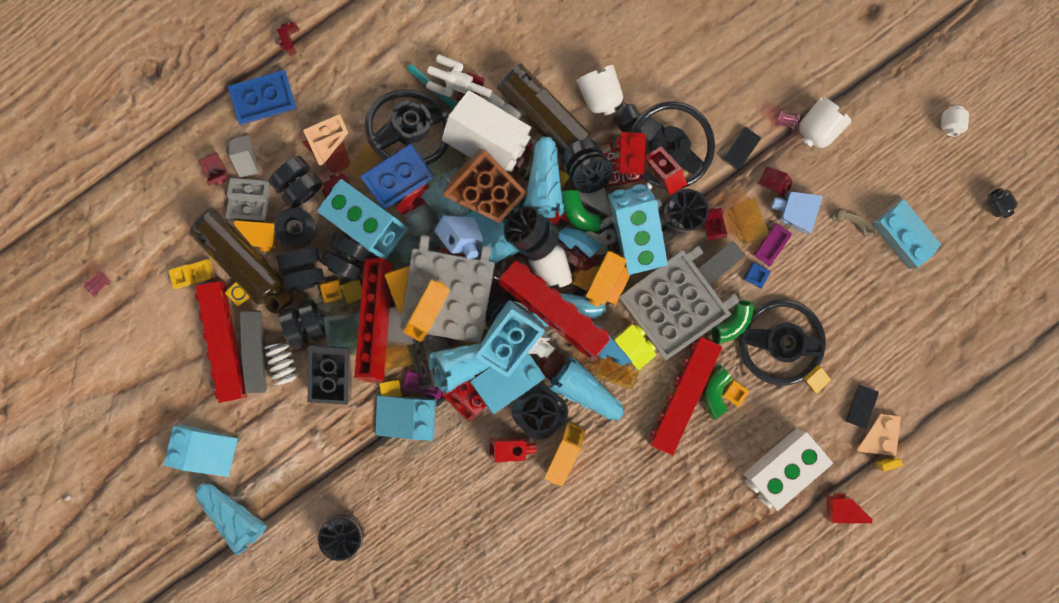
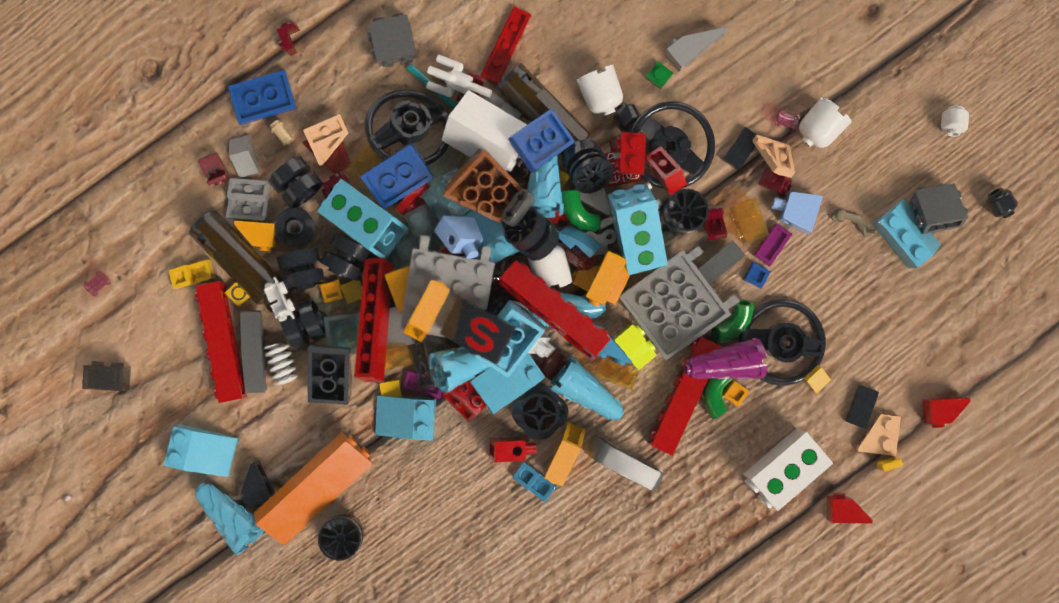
none -> clear smoke brick [82,361,131,391]
none -> black slope [241,460,275,509]
none -> orange brick [253,432,372,546]
none -> white hinge [264,277,295,321]
none -> tan pin [269,120,294,146]
none -> dark grey brick [366,13,417,67]
none -> black slope [440,297,516,365]
none -> red tile [480,6,532,86]
none -> dark grey beam [502,189,534,227]
none -> blue plate [508,109,575,173]
none -> dark azure slope [512,462,557,502]
none -> beam [585,435,665,492]
none -> green plate [645,61,673,90]
none -> light grey slope [665,27,728,72]
none -> magenta cone [684,338,767,379]
none -> light nougat wing [753,135,795,178]
none -> dark grey brick [910,183,968,234]
none -> red slope [923,397,970,428]

